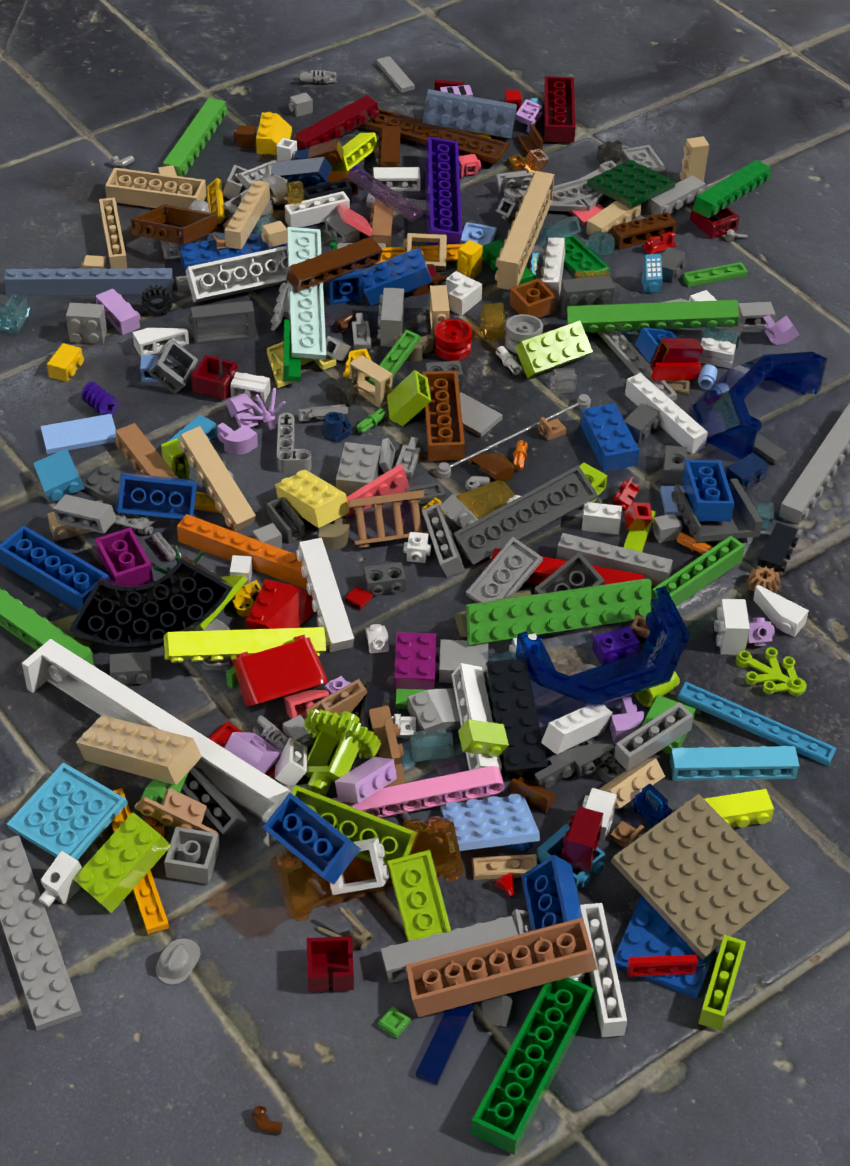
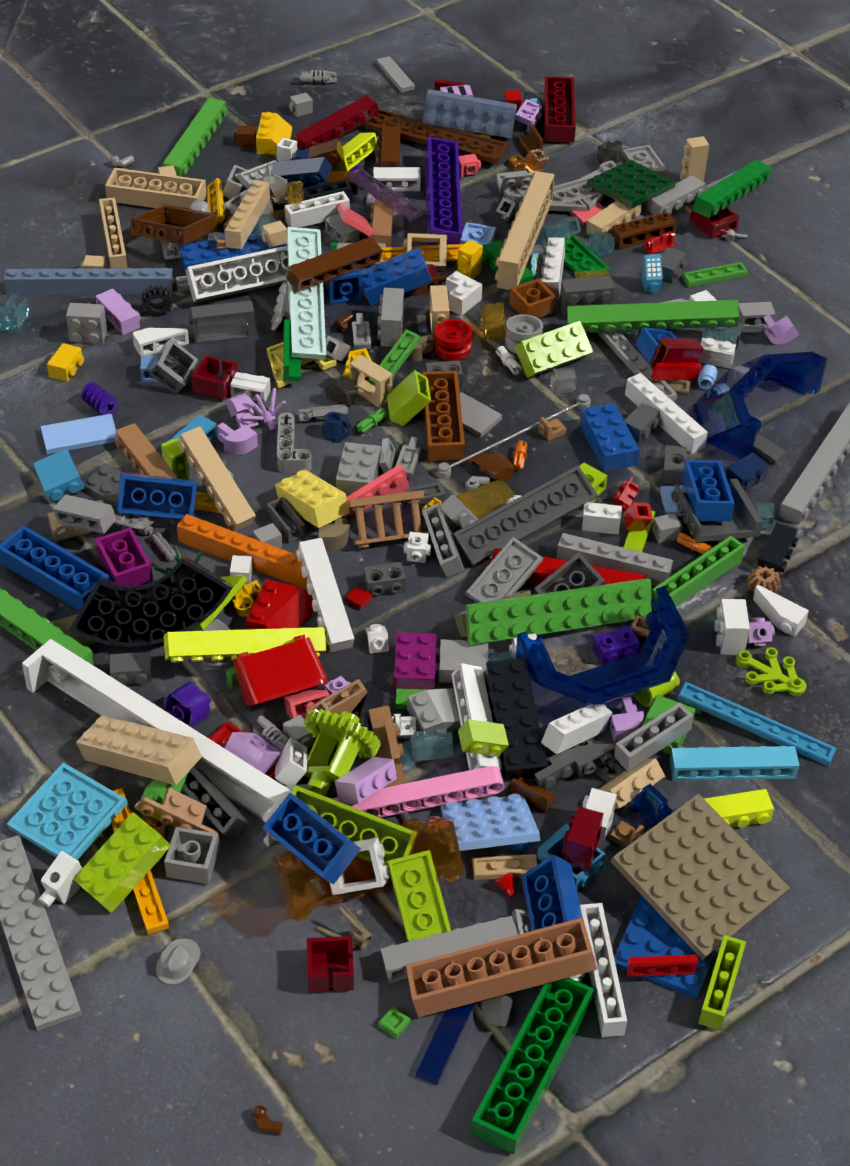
none -> dark purple brick [164,681,211,728]

